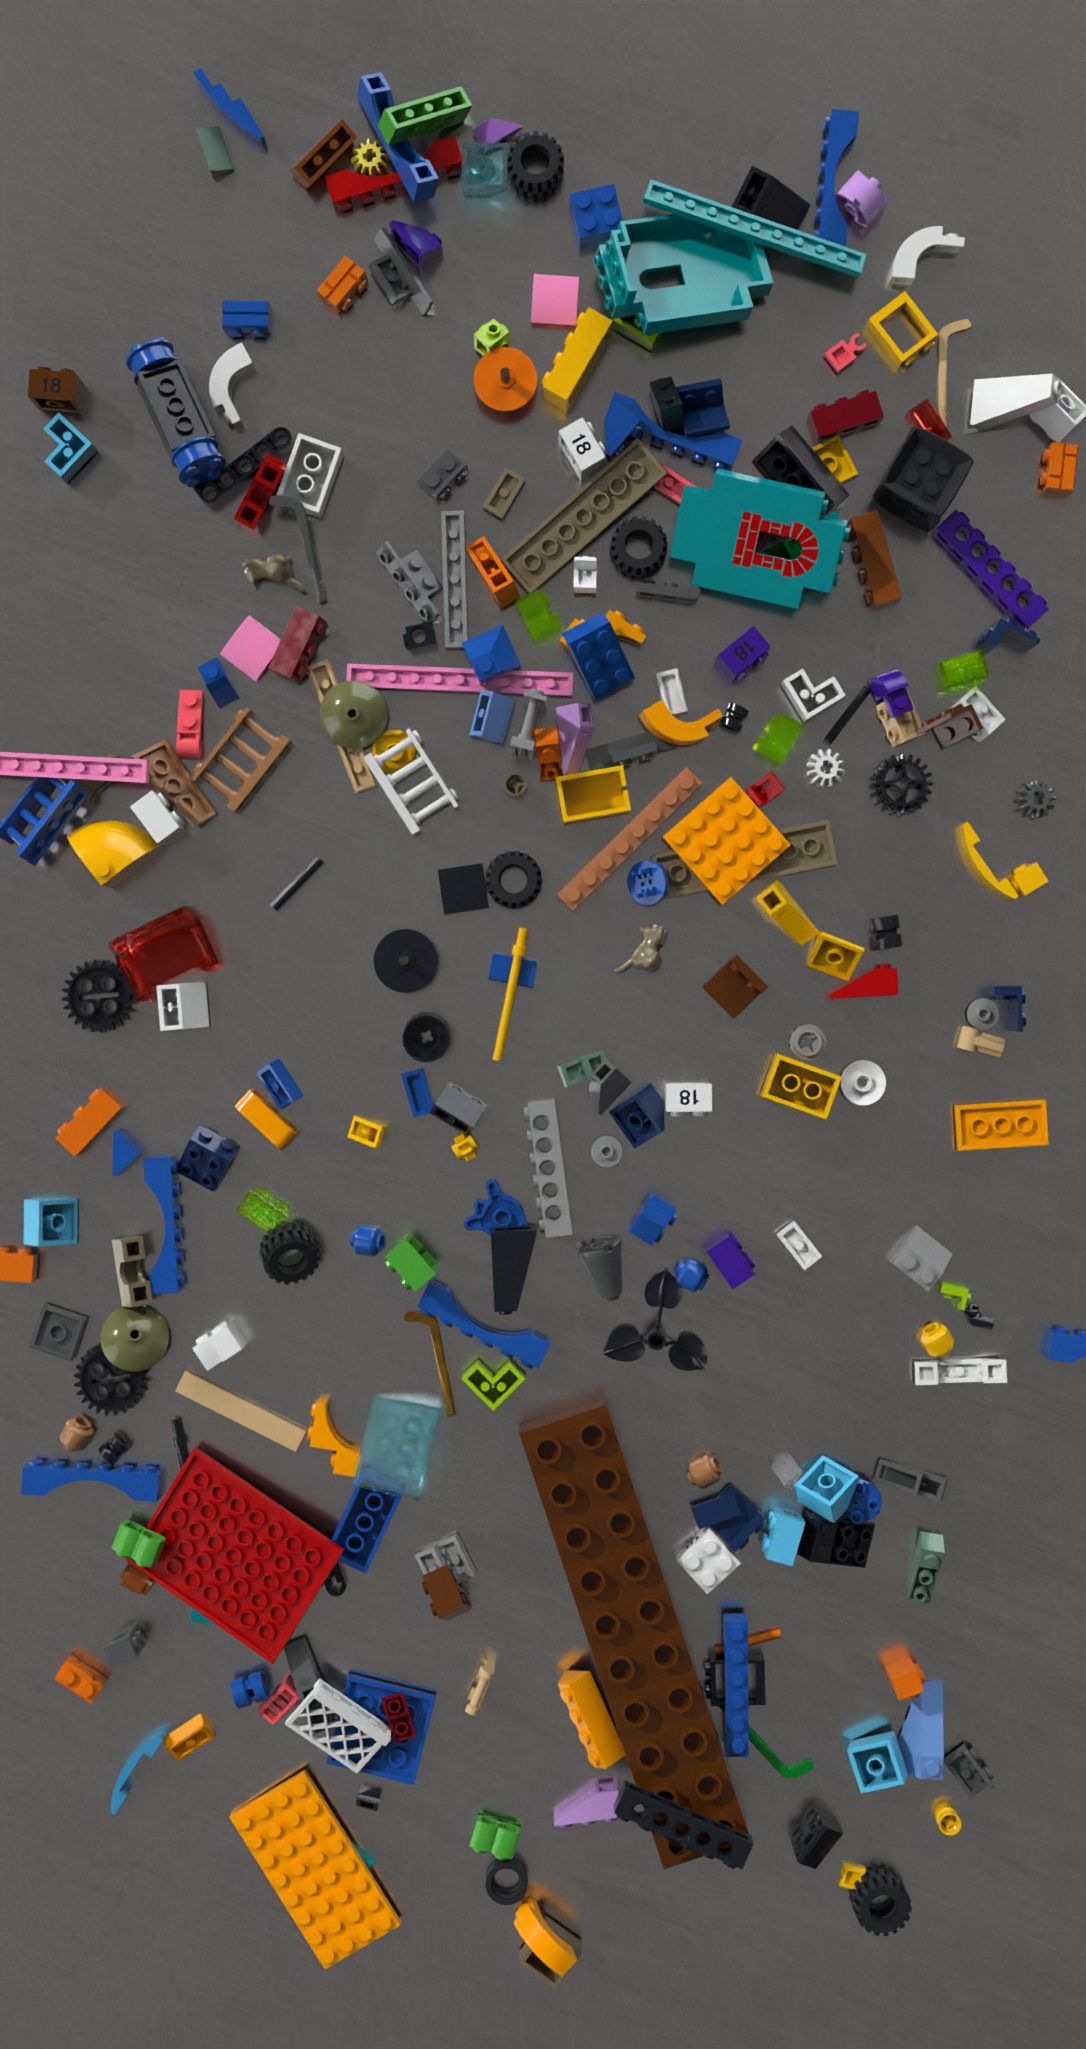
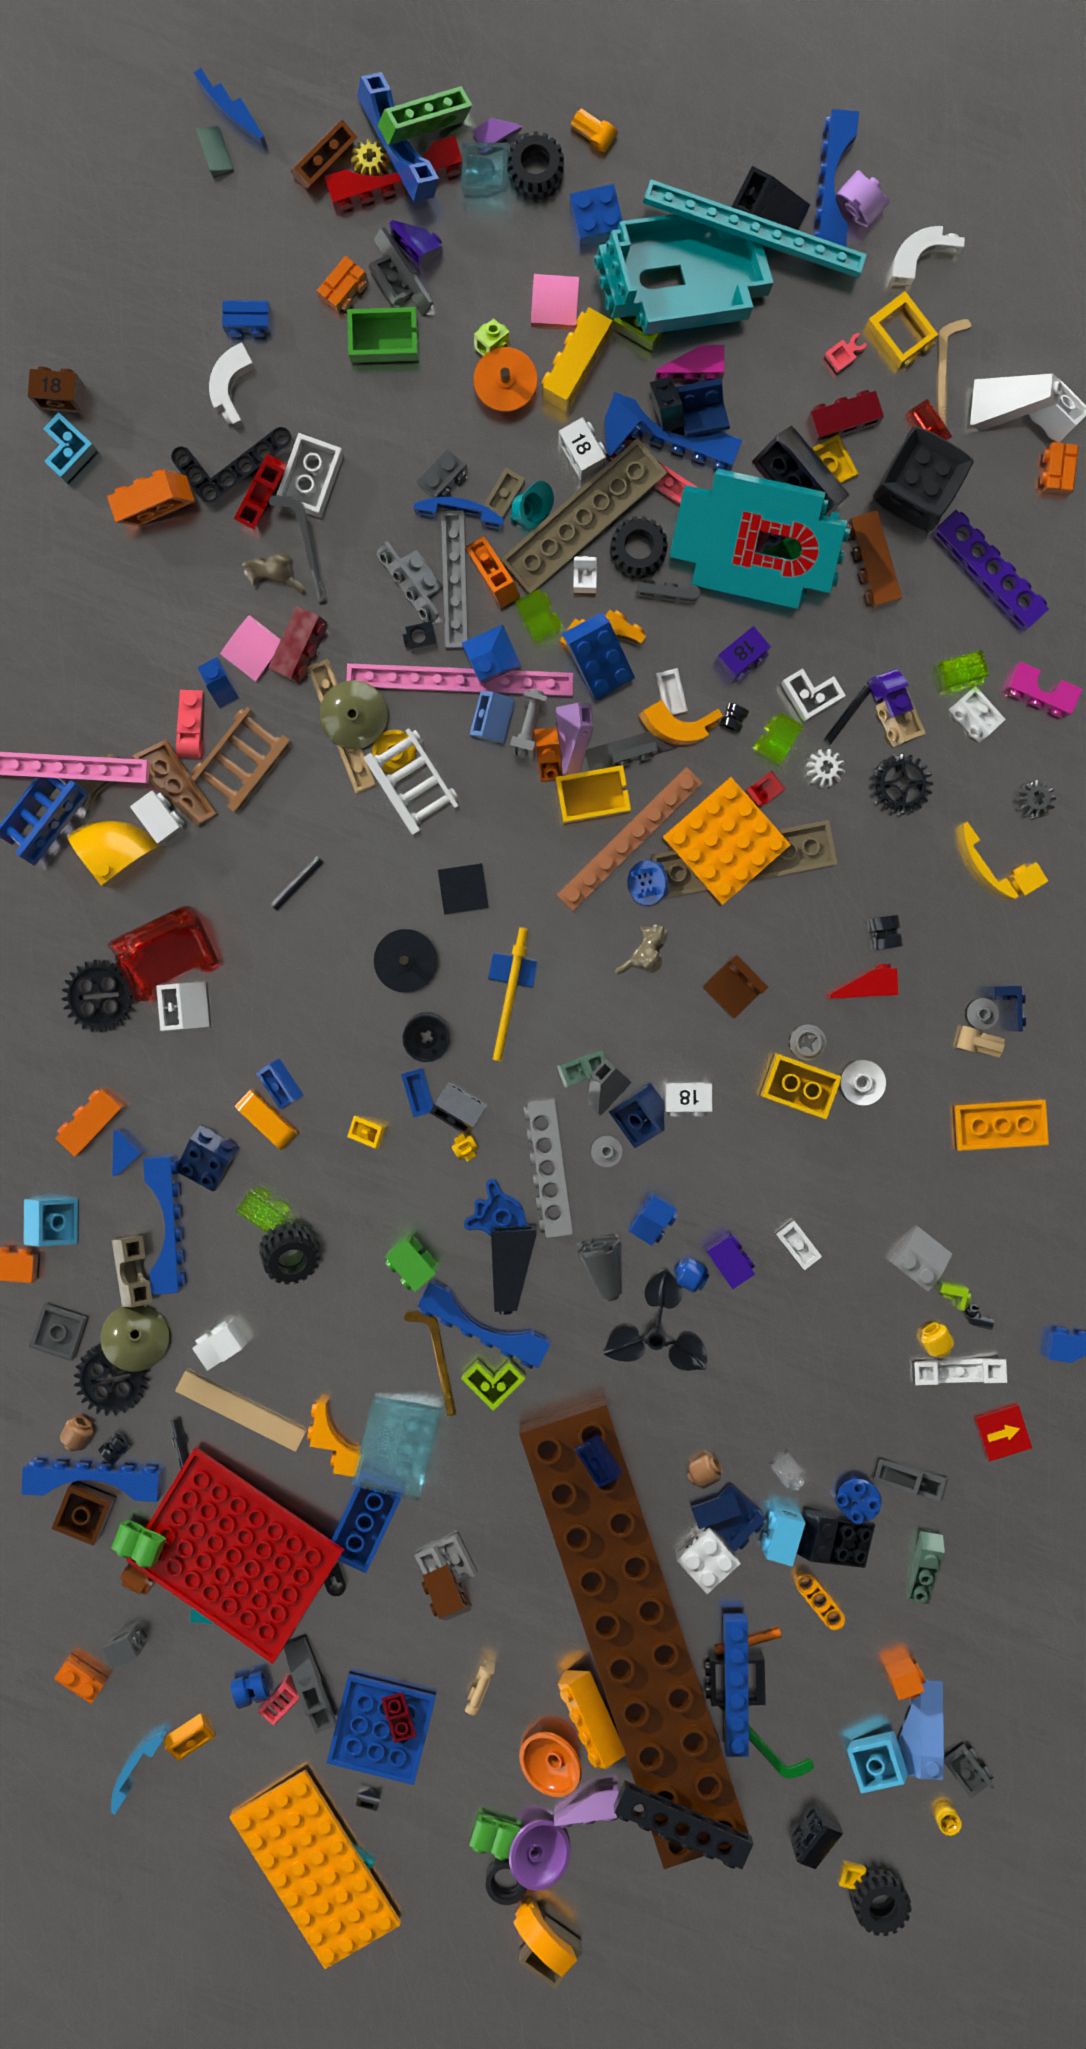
brick [126,337,226,487] -> none
white fence [285,1678,391,1773] -> none
blue head [350,1226,385,1256] -> none
black tyre [485,851,542,909] -> none
dark tan wheel [504,773,527,798] -> none
yellow slope [756,879,819,946] -> none
medium azure slope [795,1456,859,1523] -> none
yellow slope [806,932,865,981] -> none
bracket [915,704,984,749] -> none
dark blue bracket [979,618,1040,653] -> none
none -> reddish brown brick [51,1481,115,1546]
none -> orange brick [107,469,195,526]
none -> bright green piece [347,307,419,363]
none -> blue slope [414,497,504,529]
none -> medium lavender dish [509,1819,571,1891]
none -> teal piece [510,481,554,529]
none -> orange dish [520,1732,582,1797]
none -> light orange piece [570,108,618,153]
none -> clear blue slope [574,1434,622,1488]
none -> dark pink slope [655,345,725,382]
none -> light orange beam [794,1569,845,1630]
none -> red tile [975,1404,1032,1462]
none -> dark pink arch [1005,661,1083,718]

